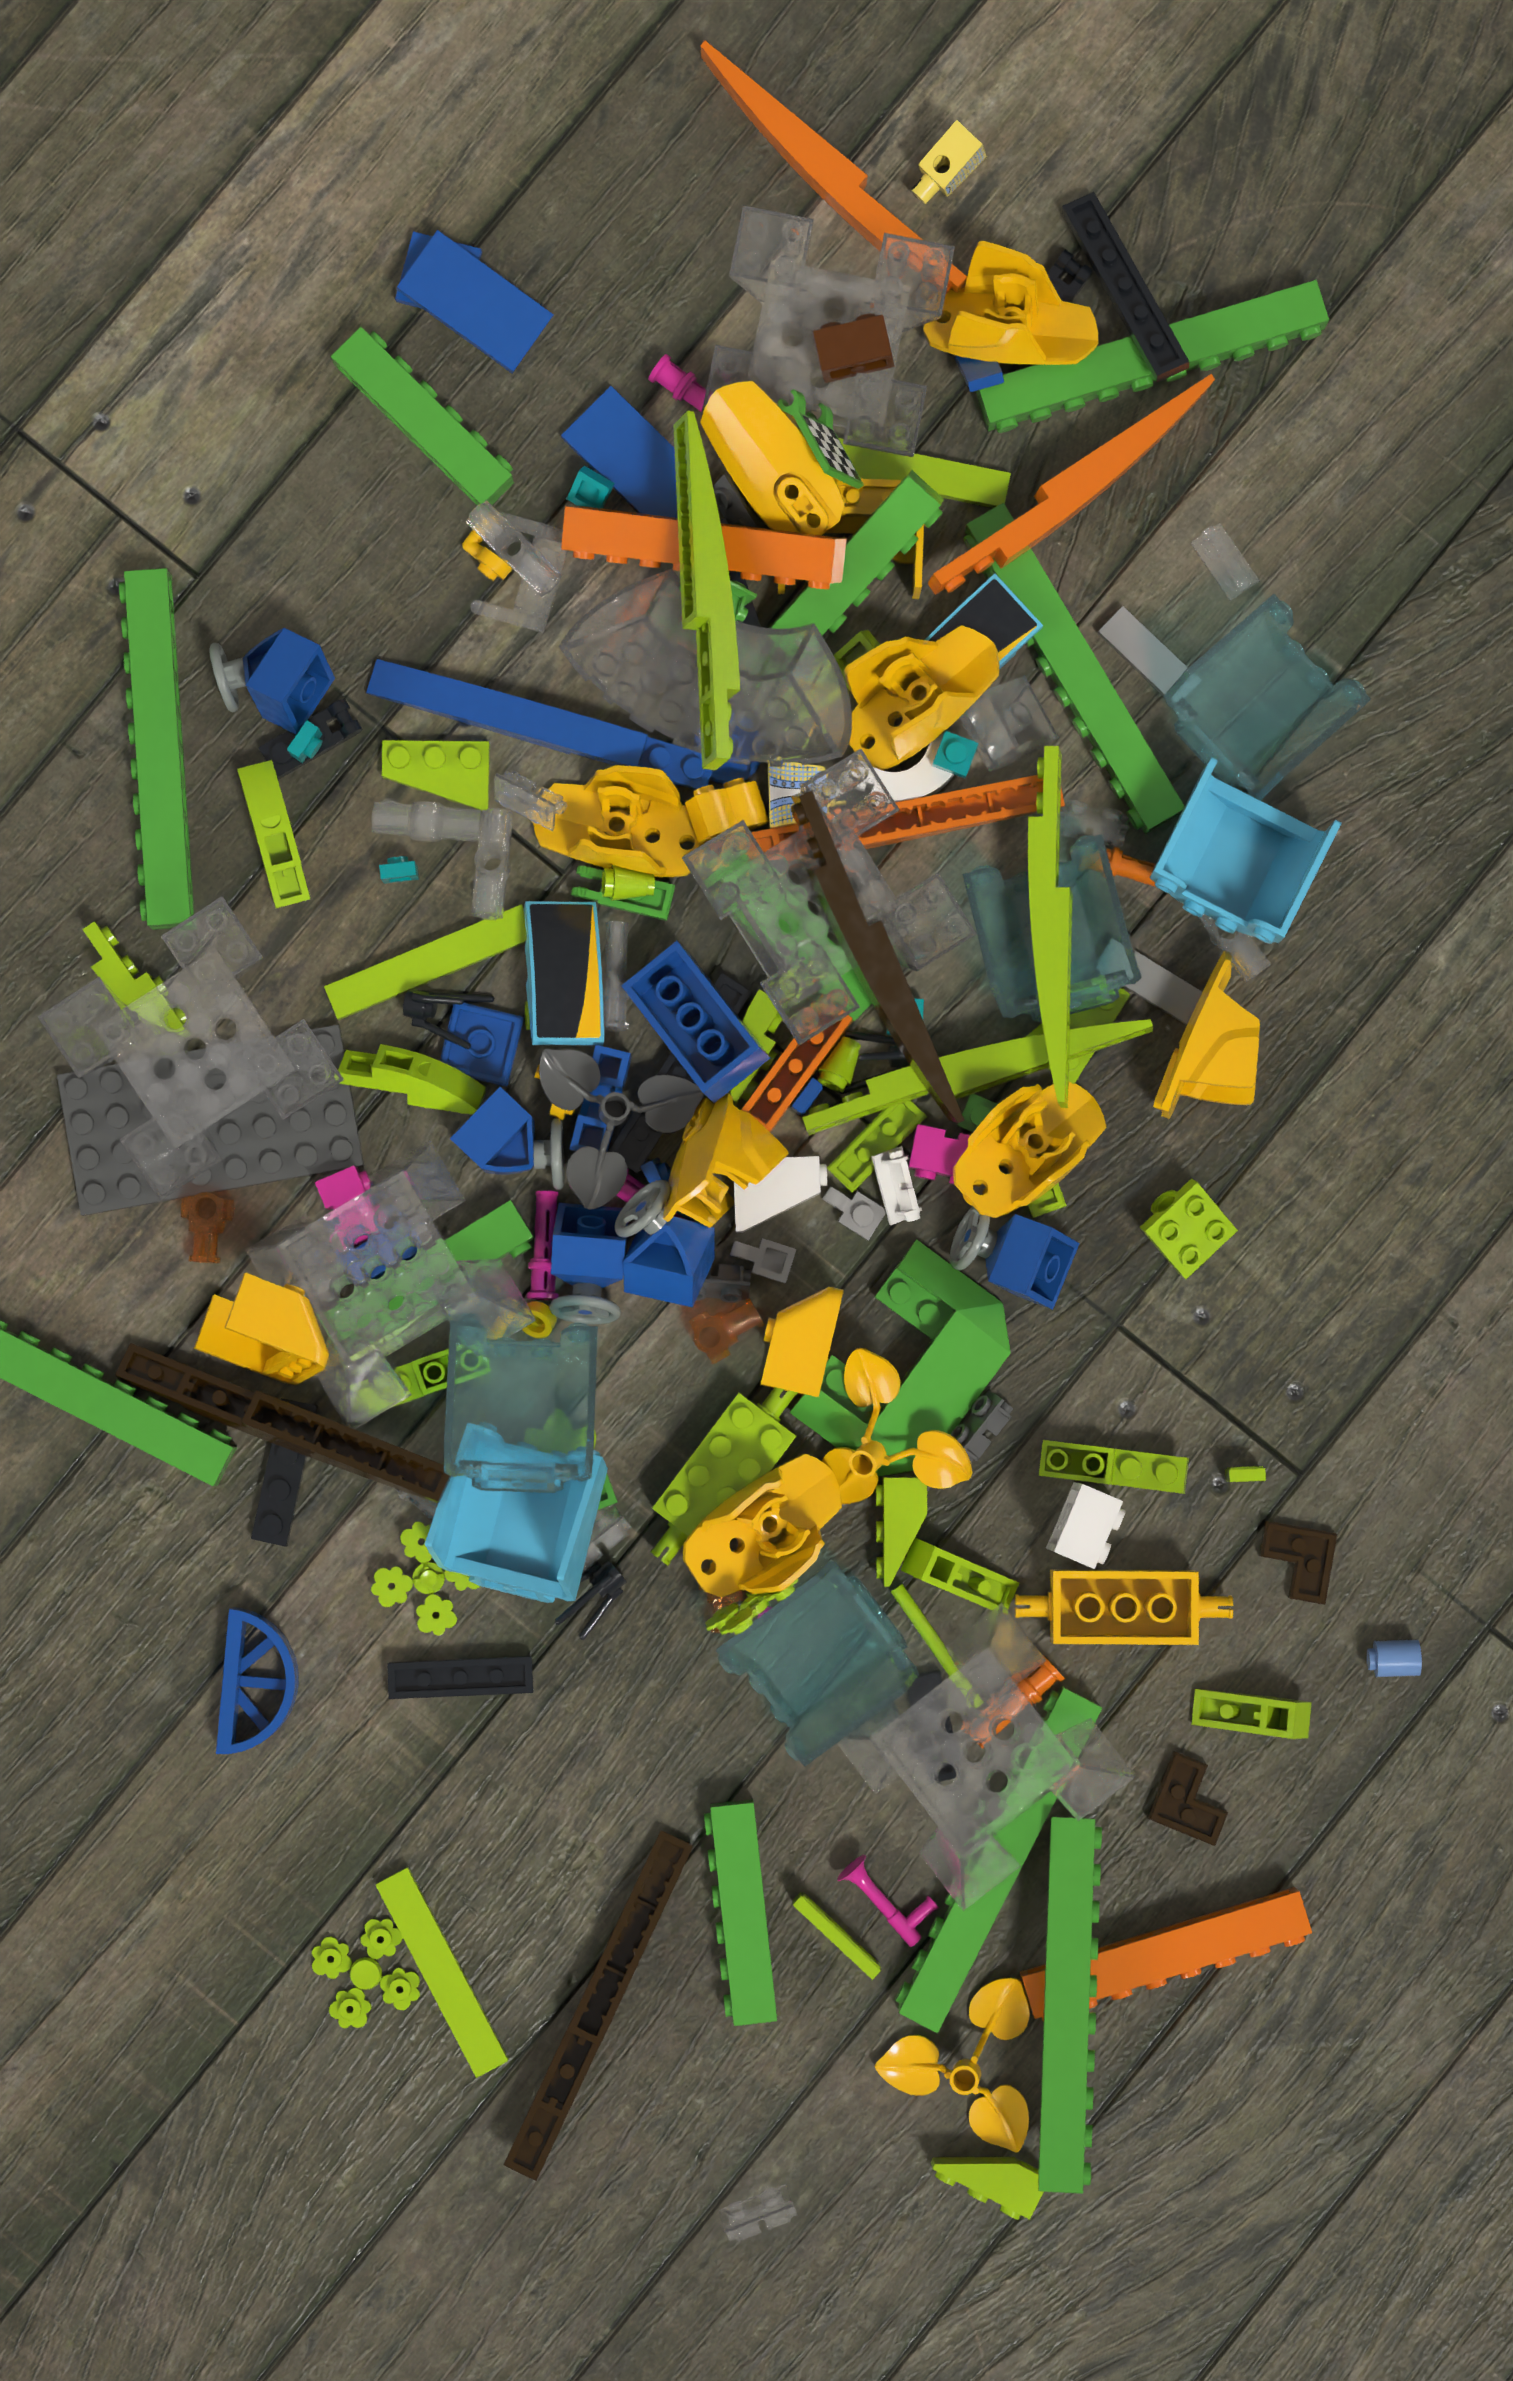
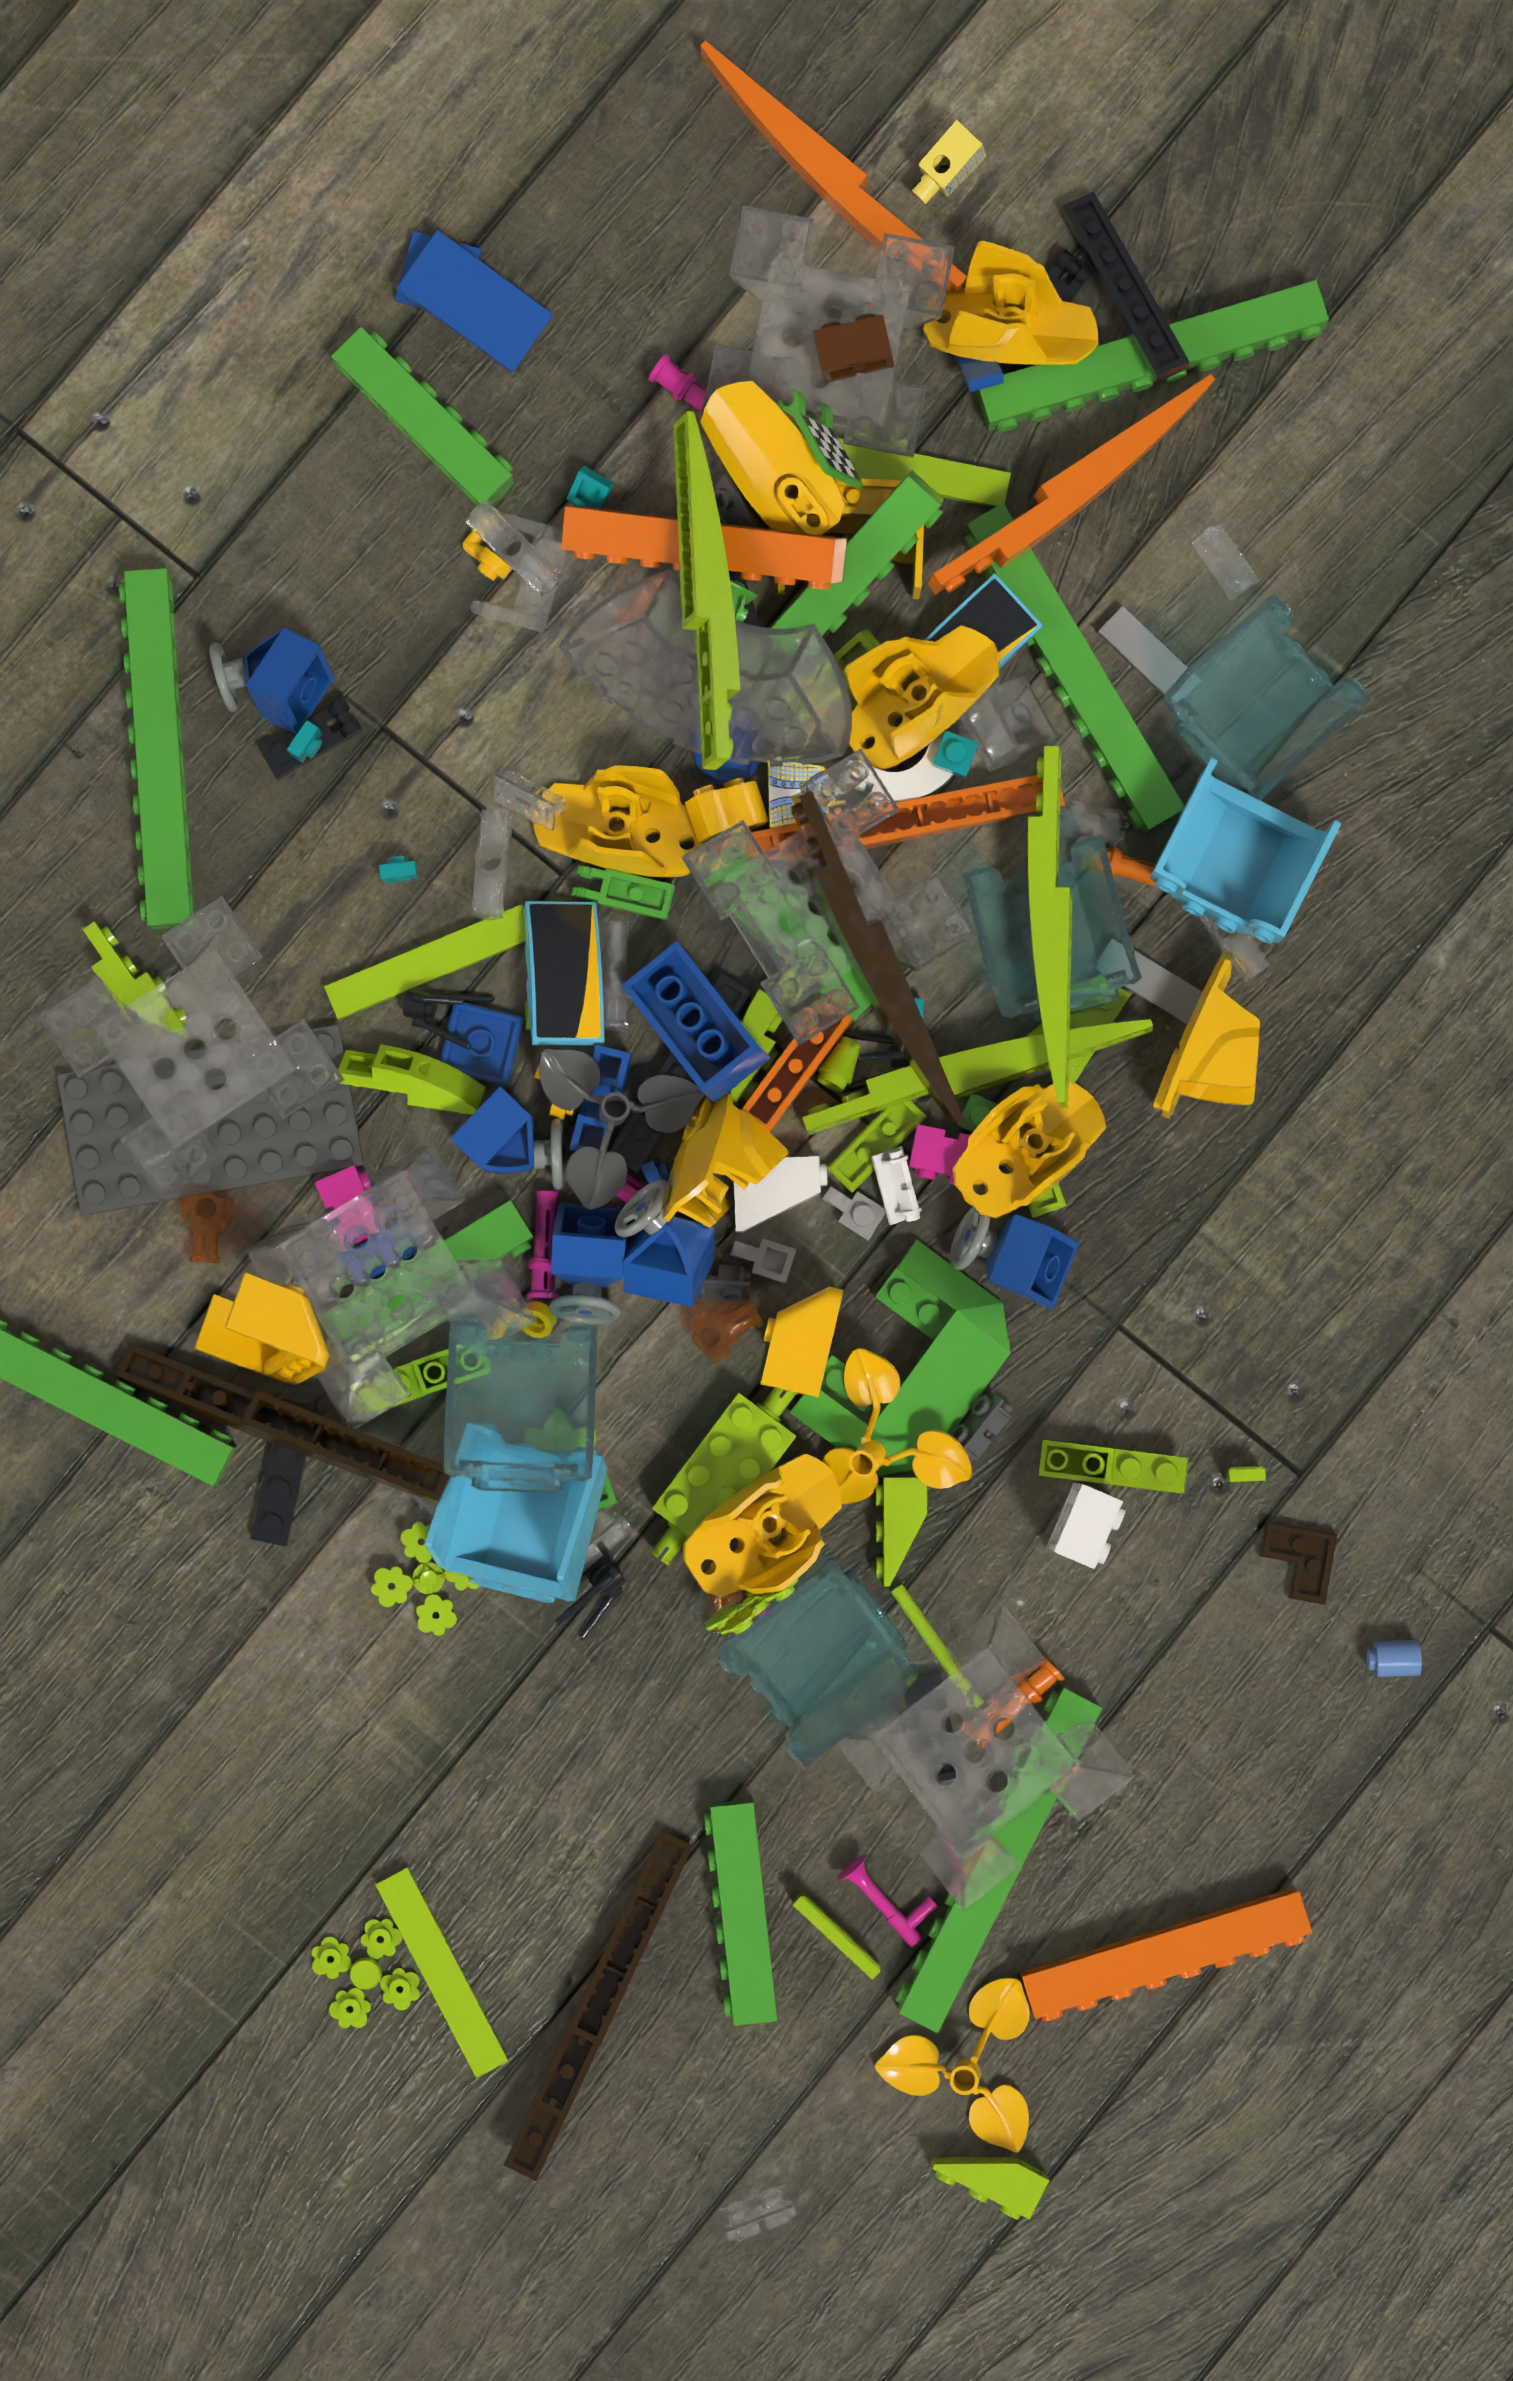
blue window [216,1607,299,1754] -> none
lime slope [237,760,310,908] -> none
blue slope [366,659,713,790] -> none
clear piece [372,801,482,842] -> none
lime wing [382,740,490,814] -> none
black plate [387,1656,534,1699] -> none
blue tile [561,386,678,518] -> none
lime cone [602,865,655,901] -> none
blue tile [791,1078,823,1116] -> none
lime slope [901,1537,1019,1616] -> none
yellow brick [1015,1569,1233,1645] -> none
bright green brick [1038,1817,1102,2194] -> none
lime plate [1139,1178,1238,1279] -> none
dark brown tile [1147,1751,1228,1846] -> none
lime slope [1191,1689,1312,1739] -> none

